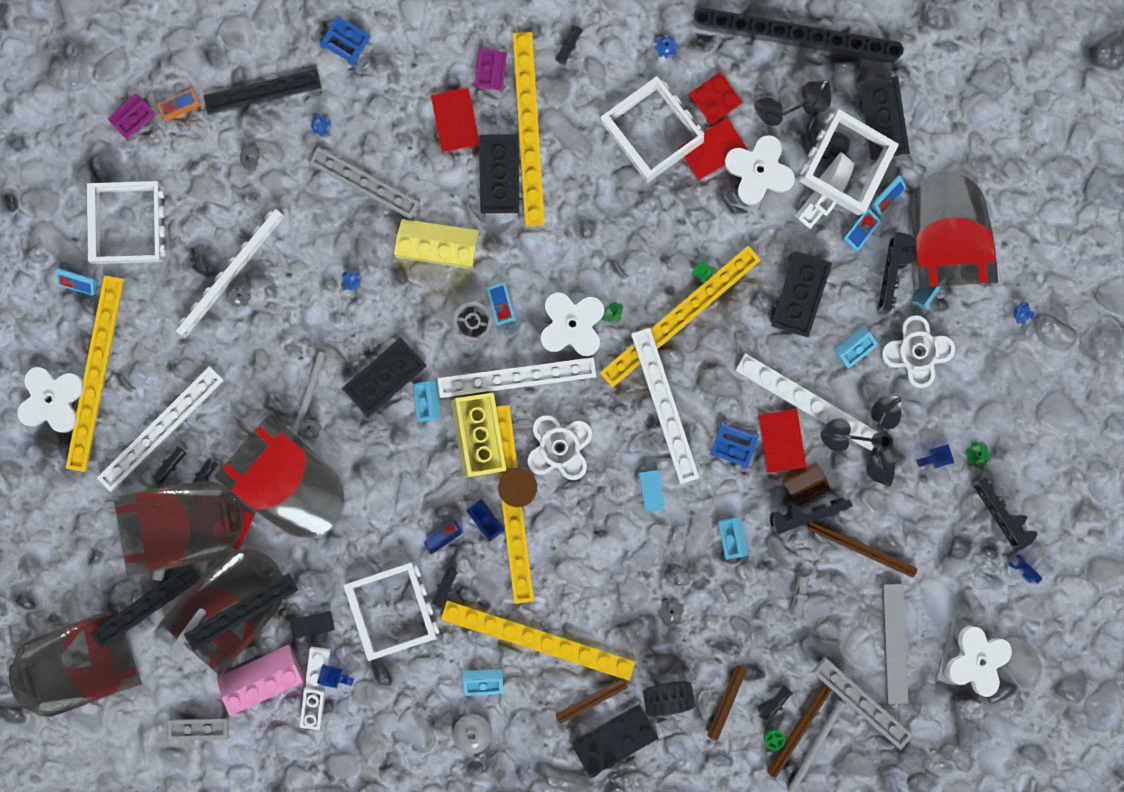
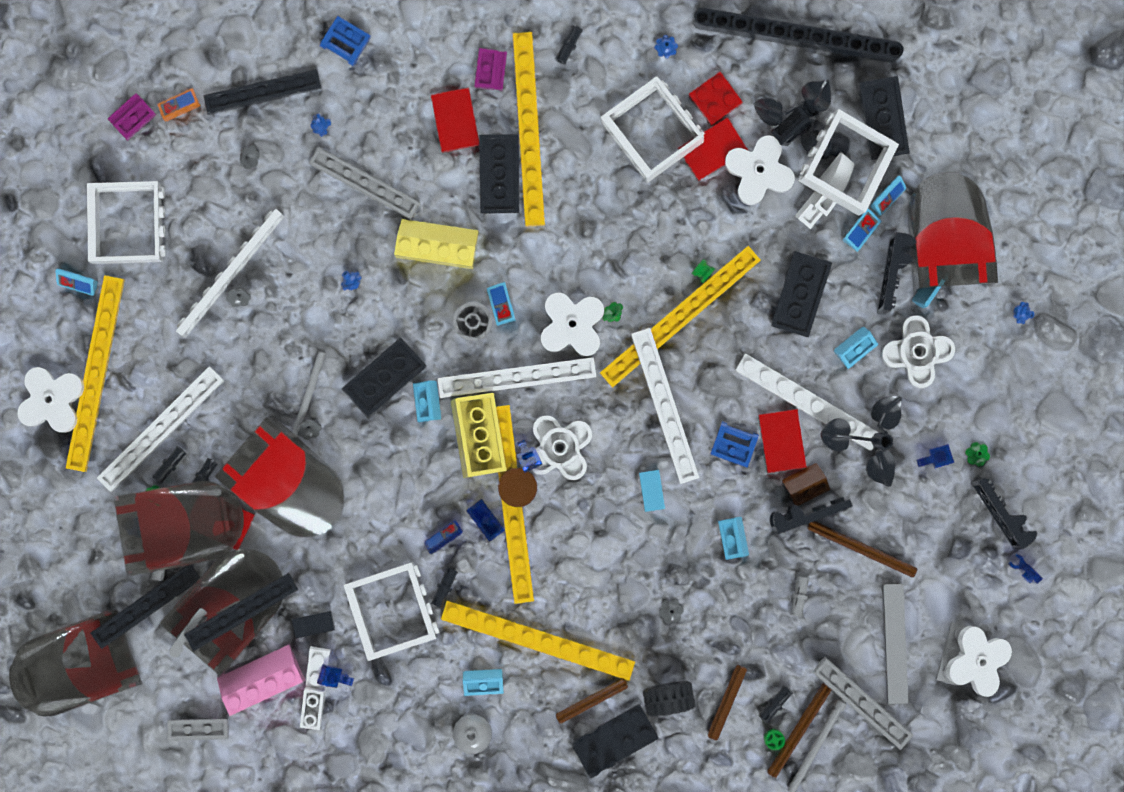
none -> clear blue plate [517,440,543,473]
none -> black hinge [771,103,816,146]

